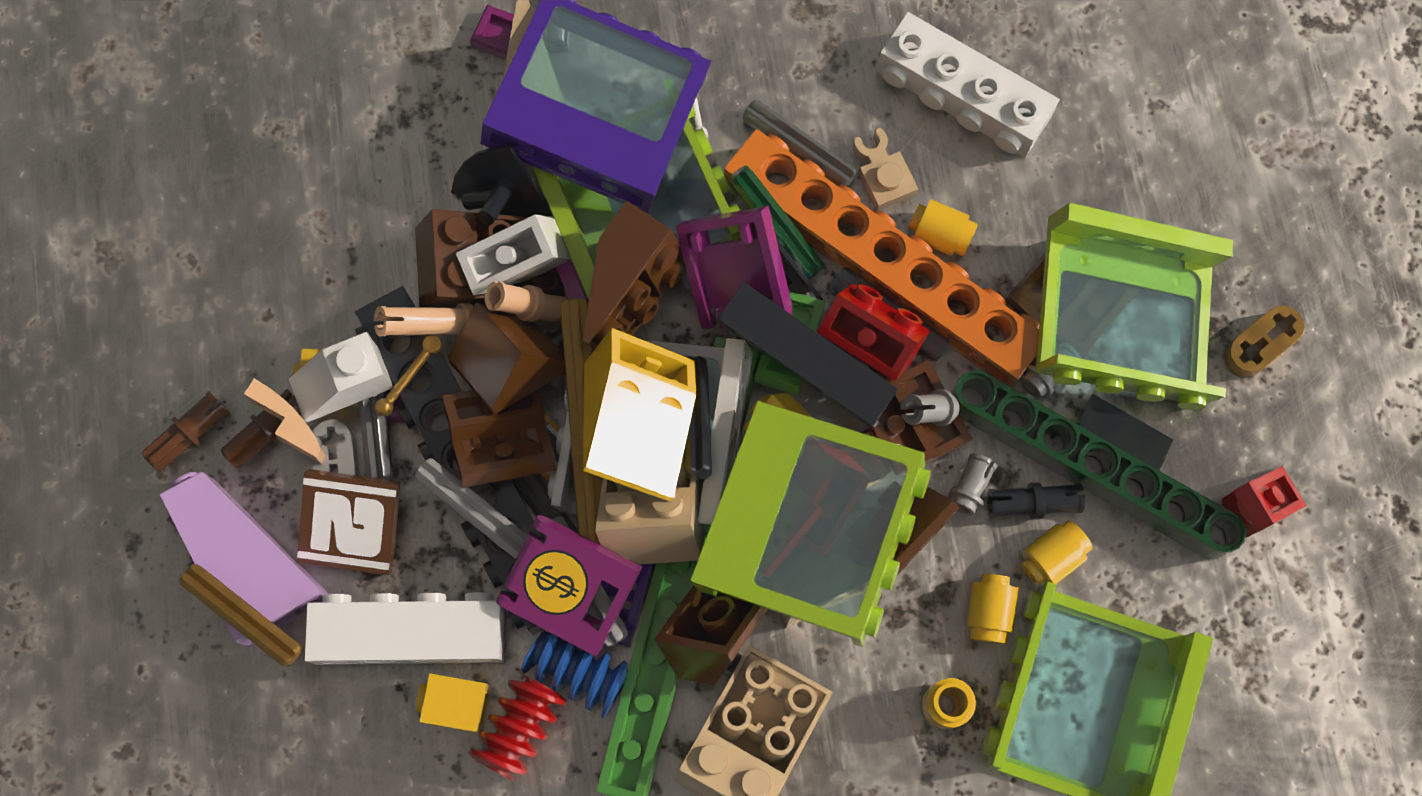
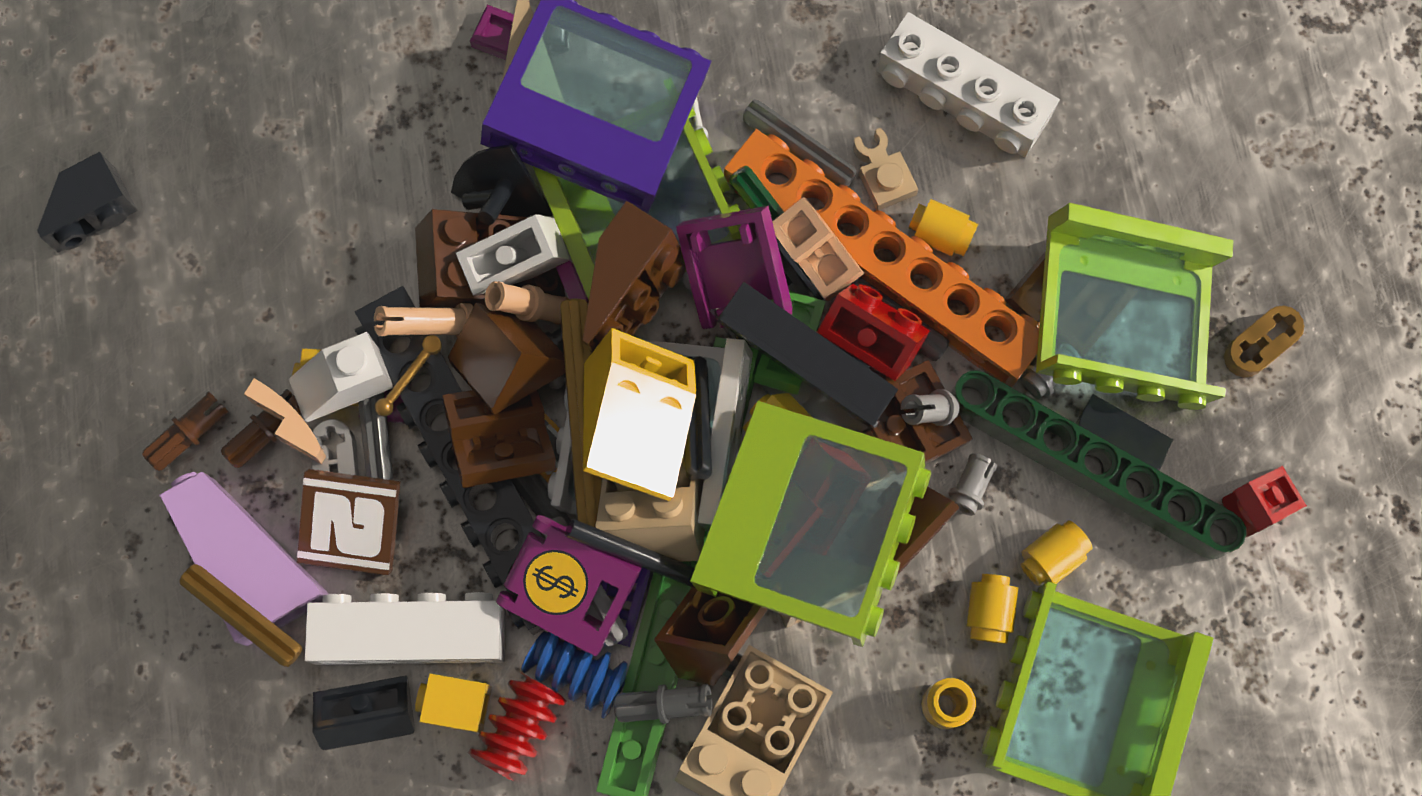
light grey axle [415,458,527,559] -> none
black pin [986,482,1085,520] -> none
none -> black slope [37,152,138,252]
none -> black slope [312,675,415,750]
none -> black bar [565,519,695,588]
none -> dark grey axle [614,684,713,724]
none -> light nougat slope [772,197,864,301]

